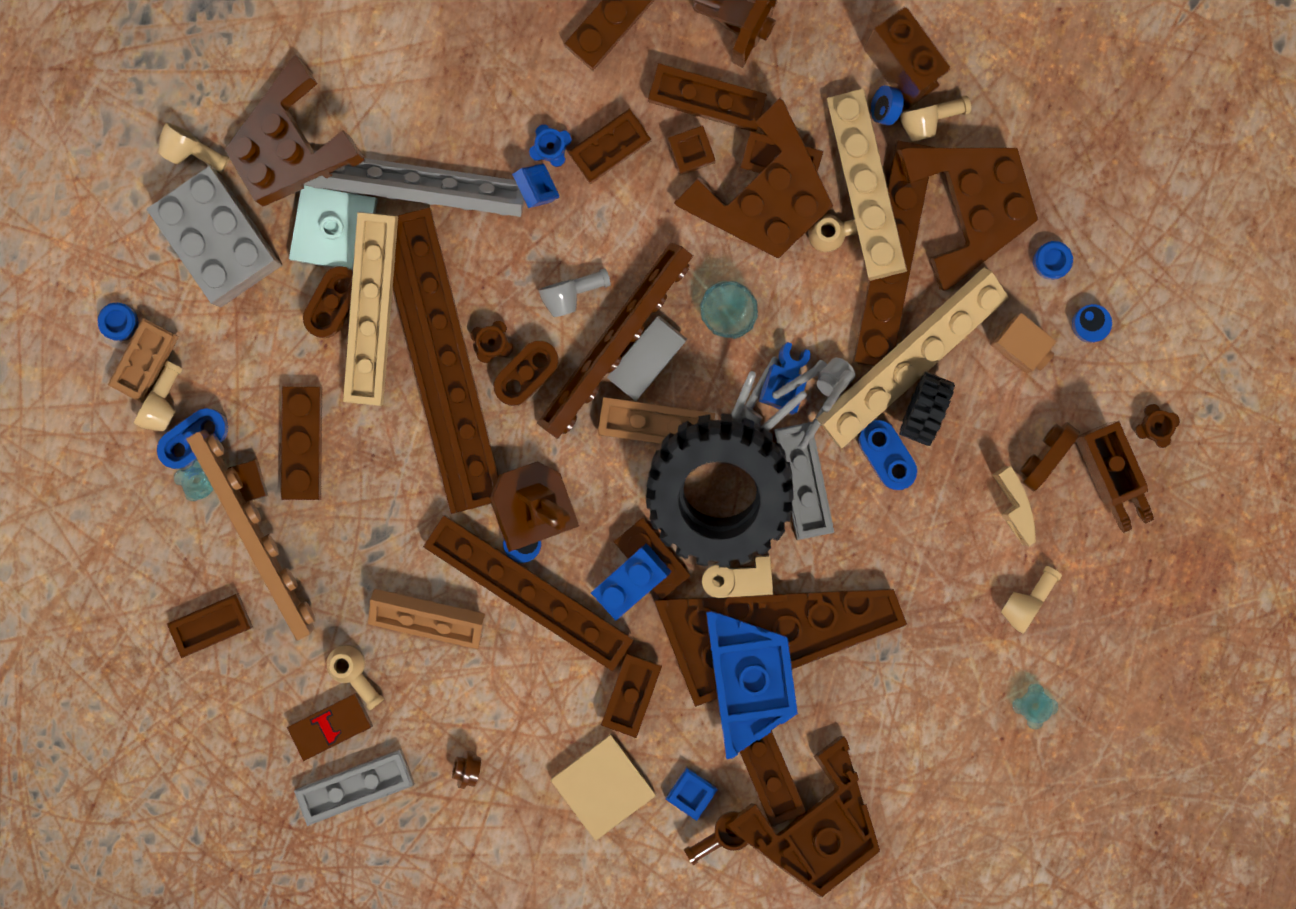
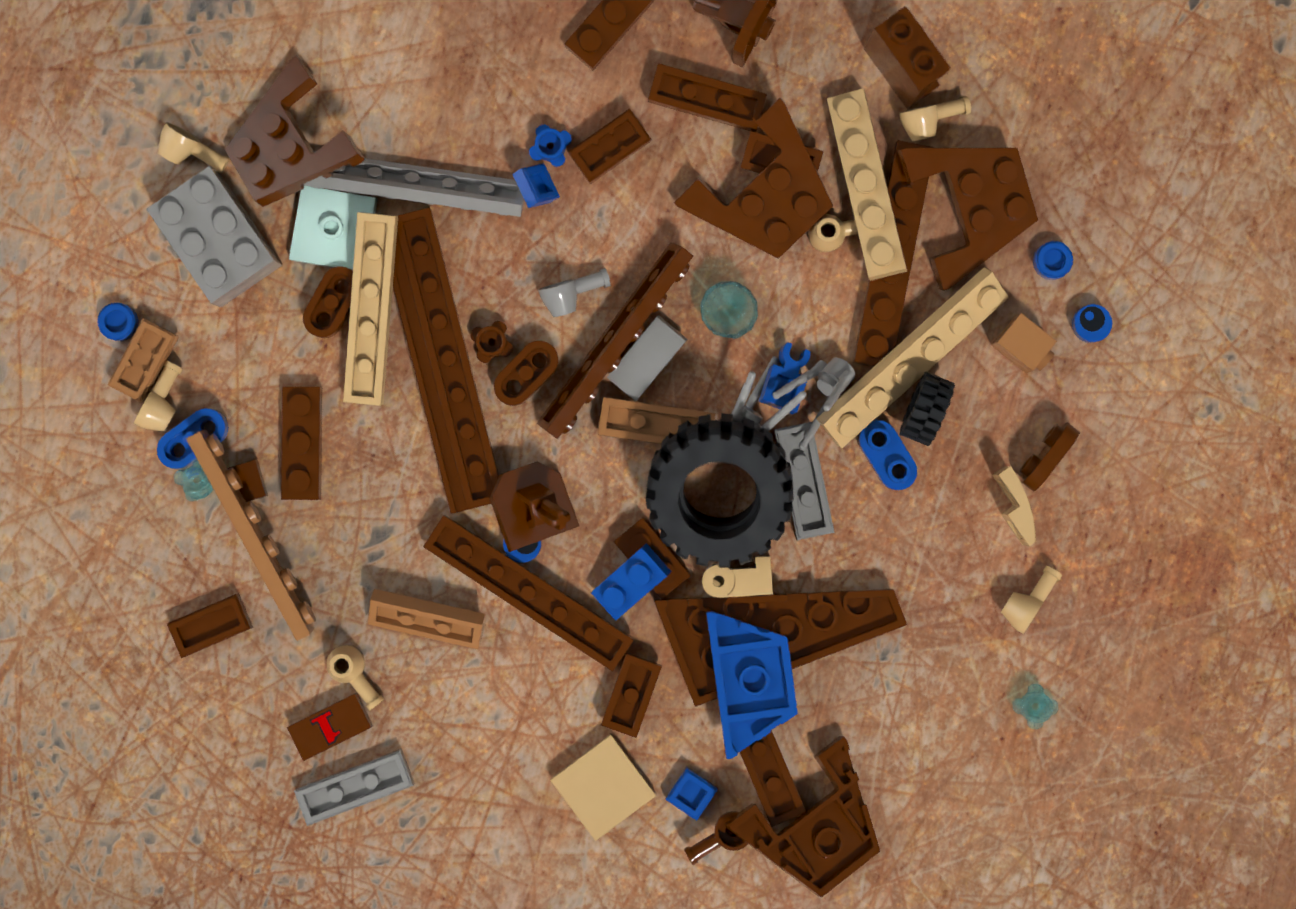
reddish brown plate [452,750,481,789] -> none
reddish brown plate [667,125,716,176] -> none
blue tile [870,85,904,125] -> none
reddish brown hinge [1076,421,1154,533] -> none
reddish brown plate [1135,404,1180,448] -> none

